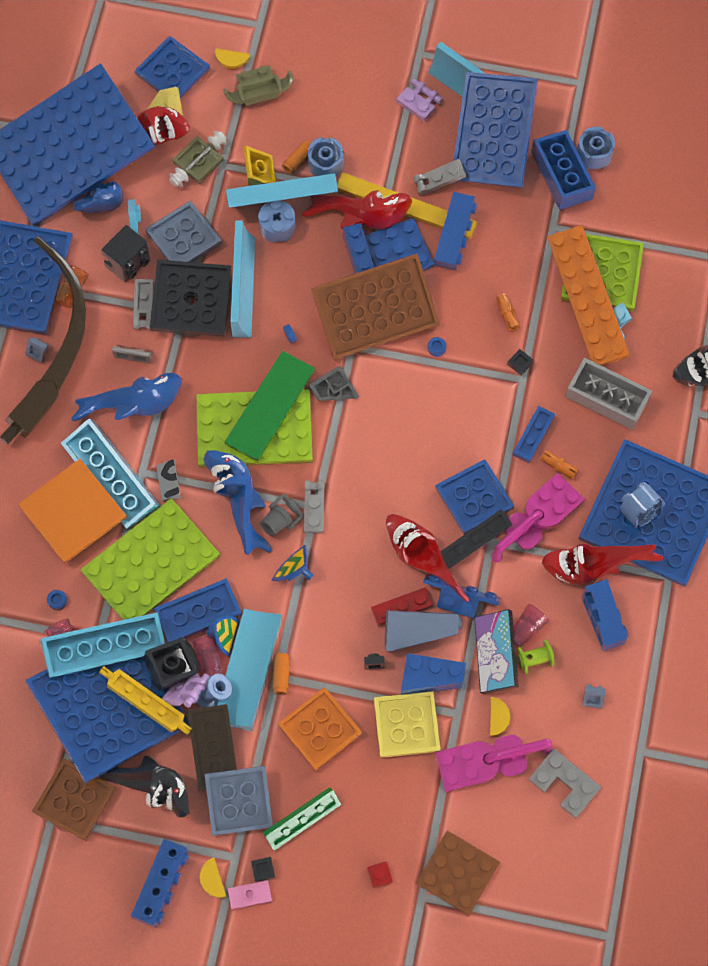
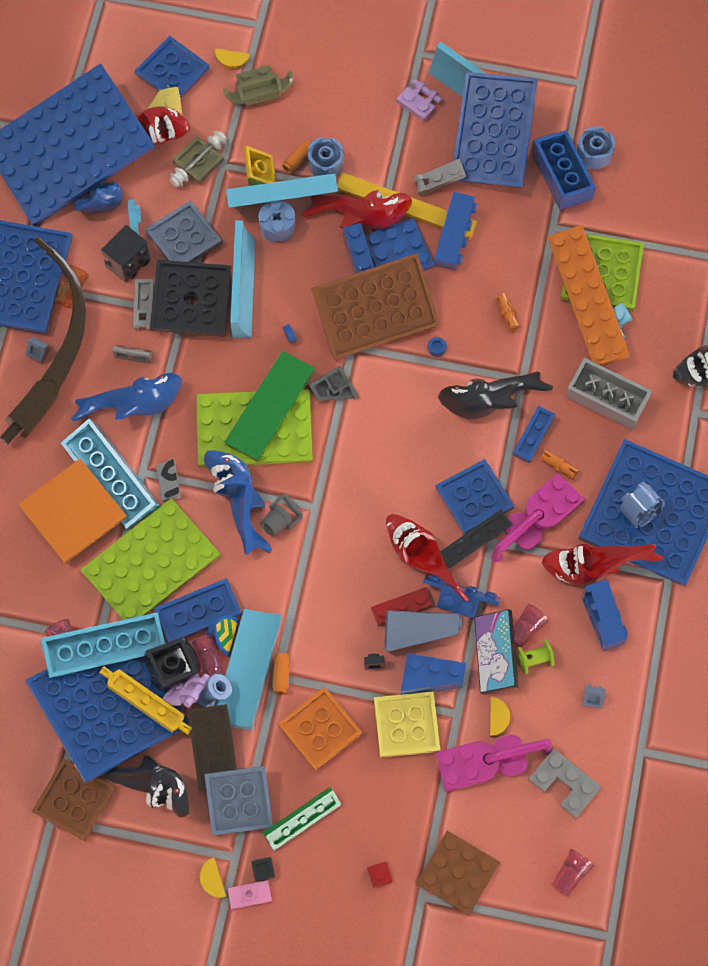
blue tile [47,590,67,610] -> none
blue brick [131,839,189,928] -> none
shield [271,545,313,581] -> none
light grey plate [304,480,324,533] -> none
black plate [507,349,534,376] -> none
none -> black piece [438,371,553,419]
none -> clear pink plant [551,849,595,897]

